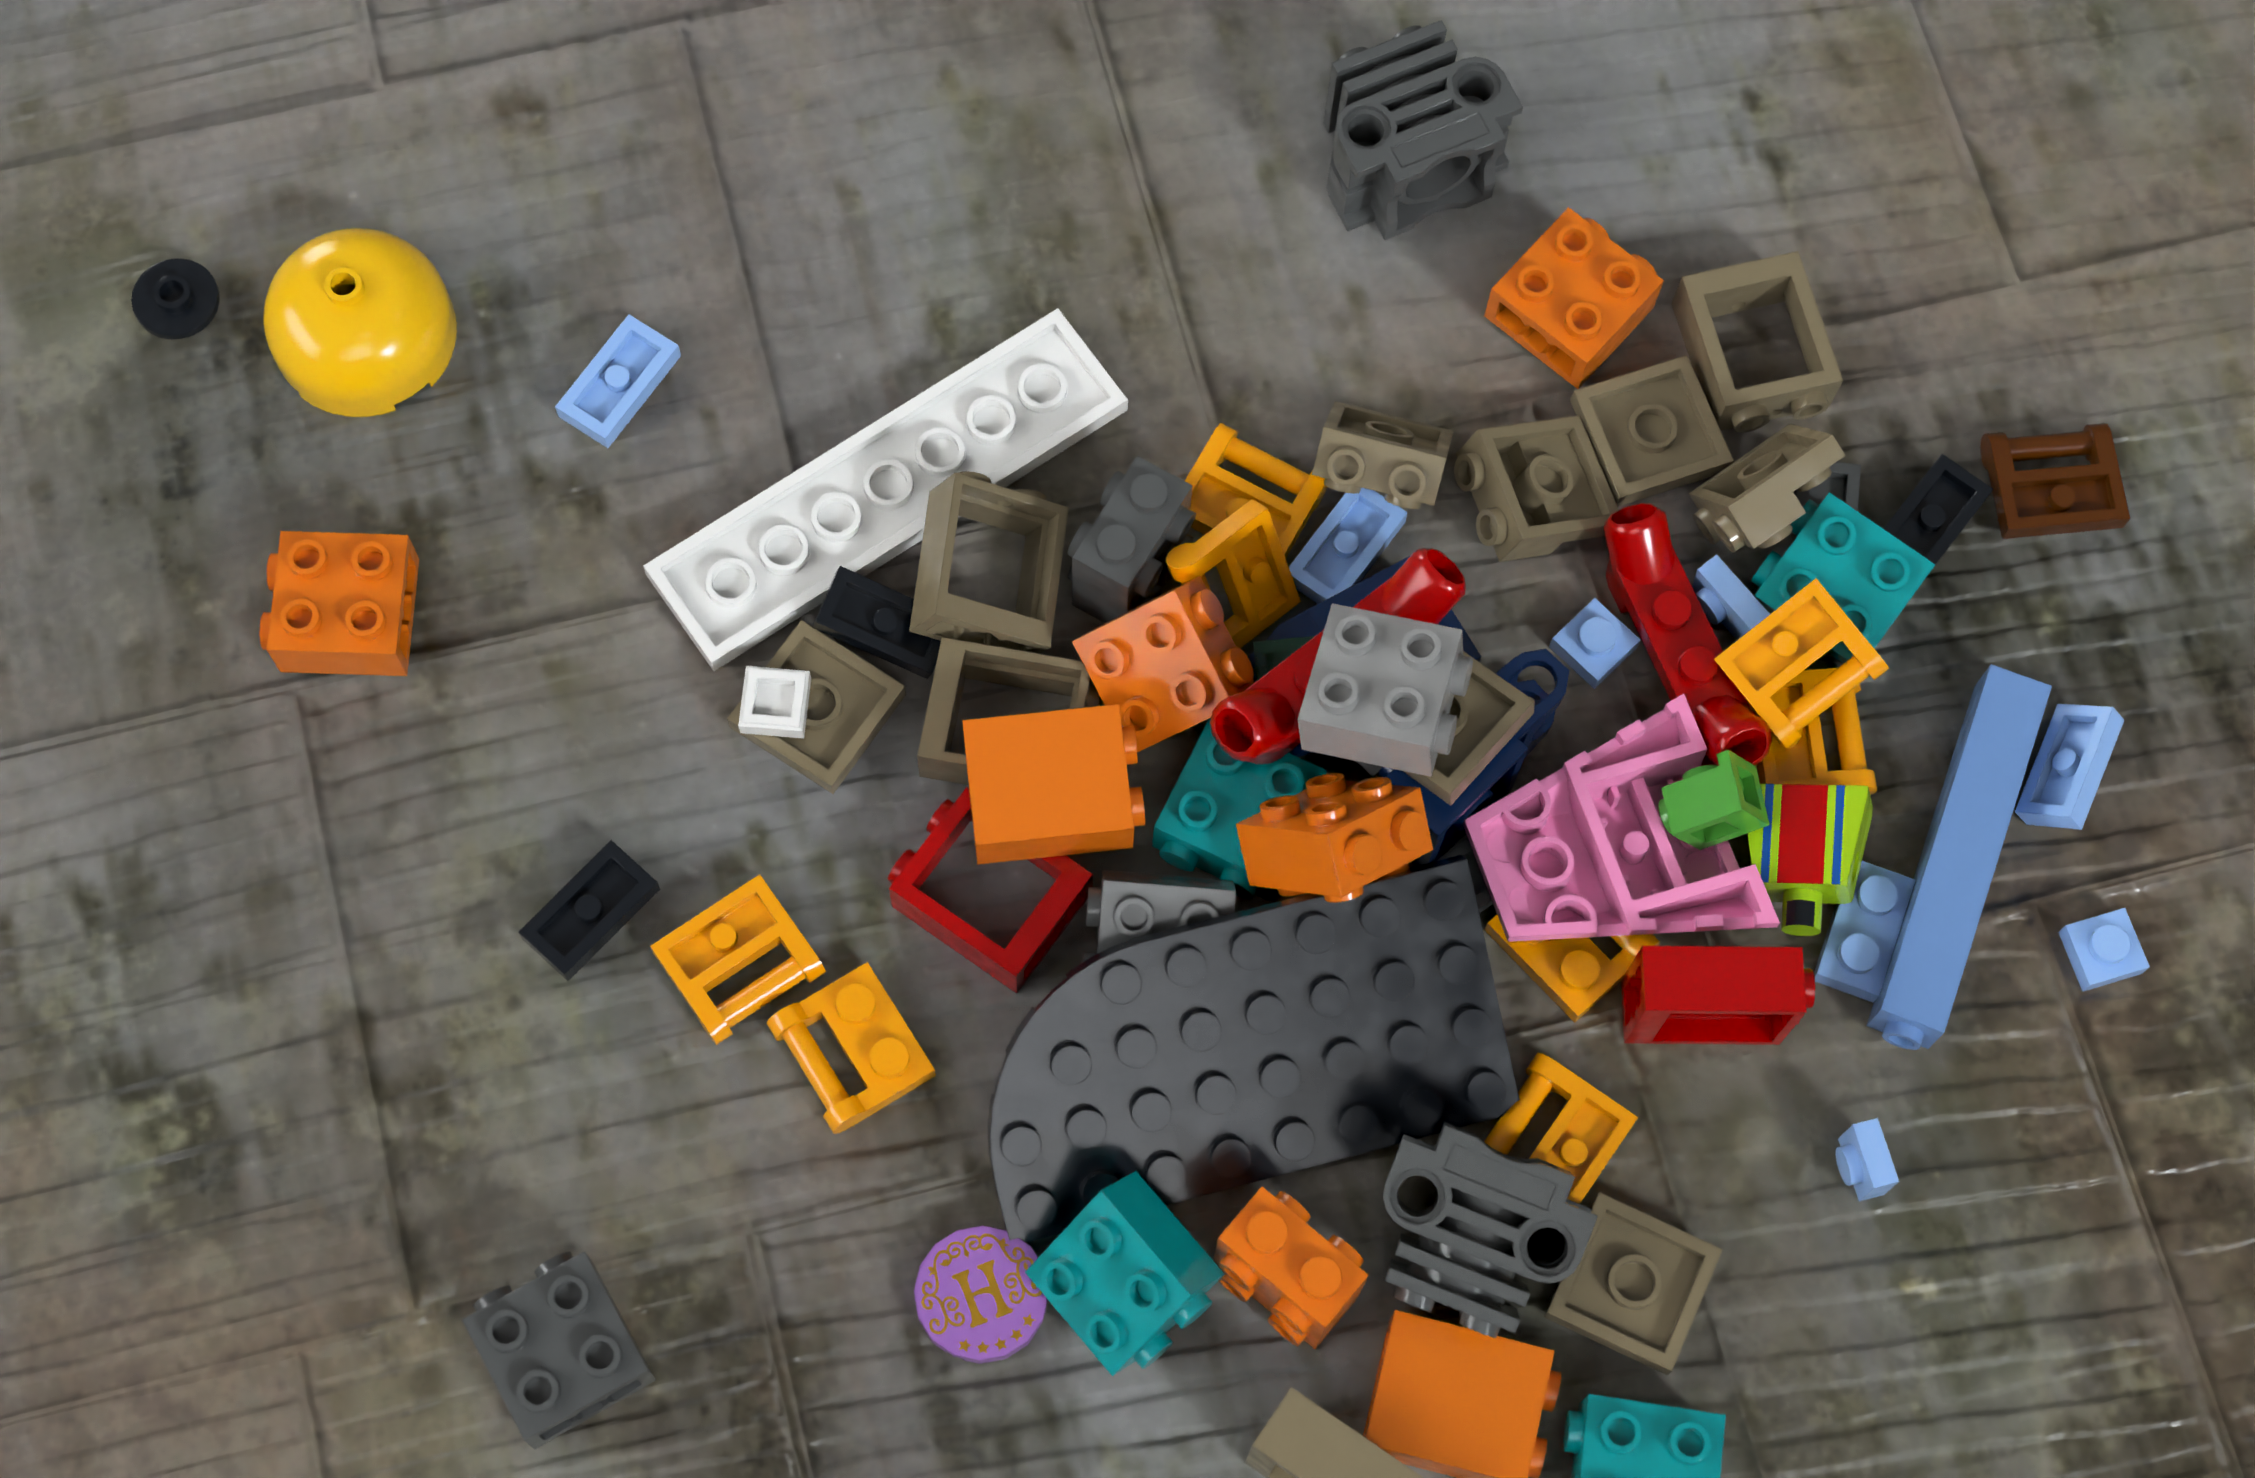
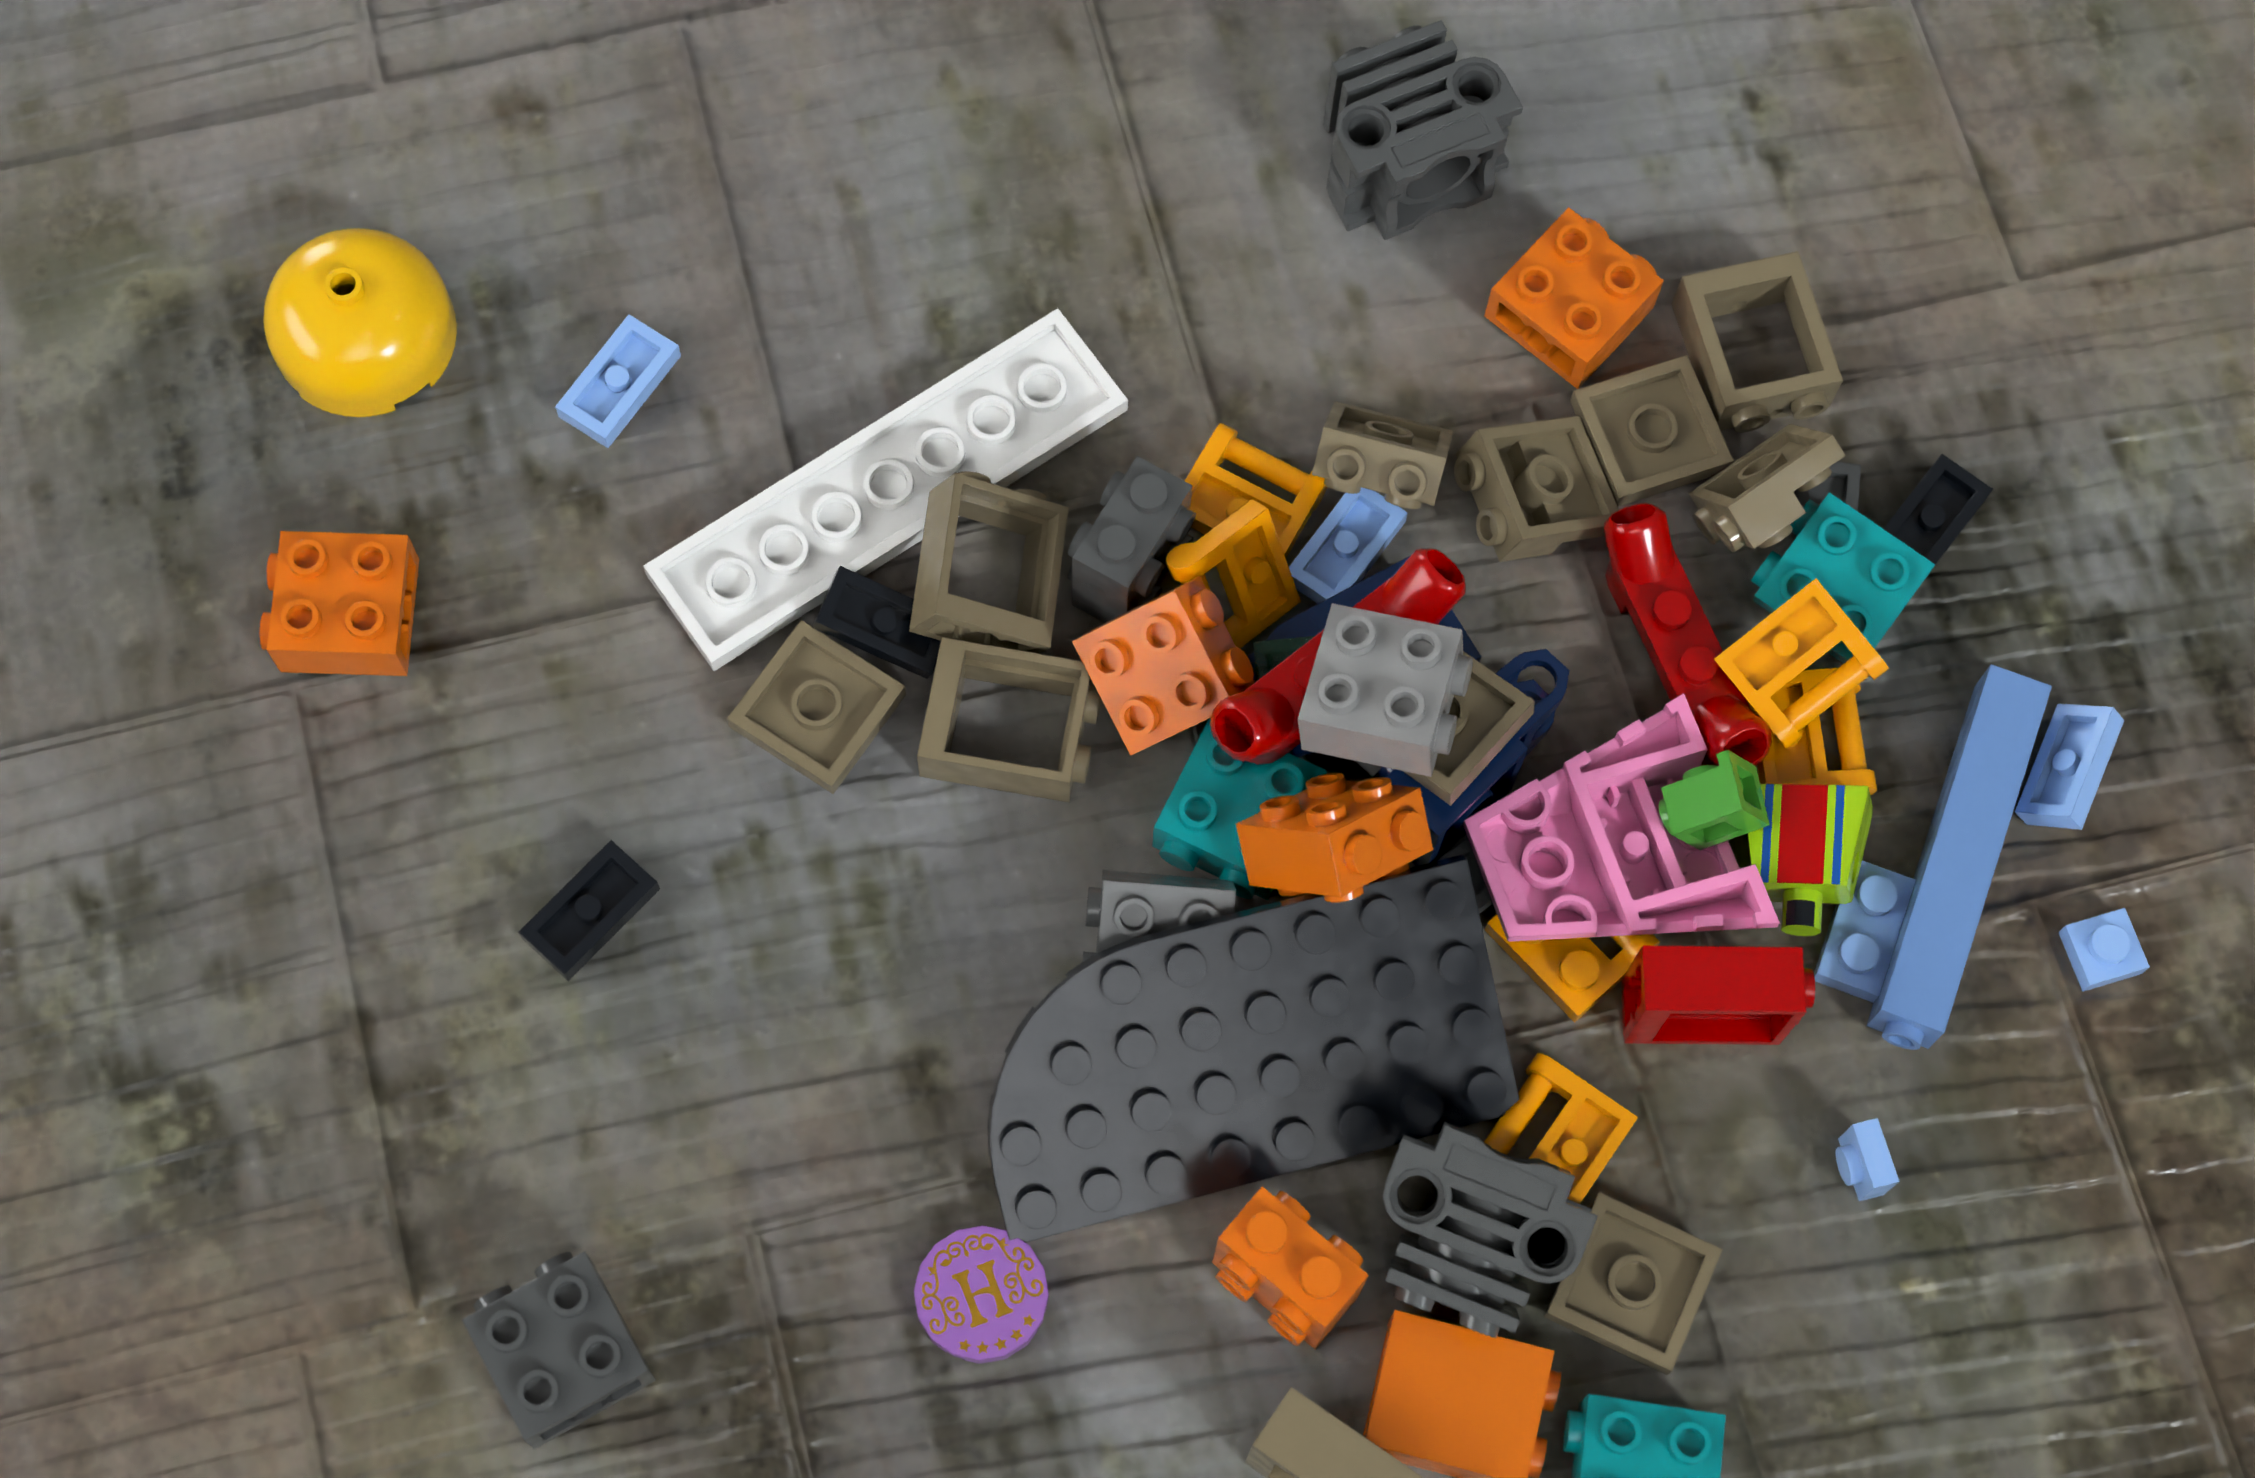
black piece [131,258,220,340] -> none
light orange plate [650,874,826,1045] -> none
white tile [738,666,811,739] -> none
light orange plate [766,962,936,1134] -> none
red window [888,787,1093,994] -> none
orange brick [962,704,1145,865] -> none
teal brick [1025,1171,1224,1376] -> none
light blue plate [1549,598,1641,689] -> none
light blue plate [1692,554,1770,643] -> none
reddish brown plate [1980,423,2130,539] -> none

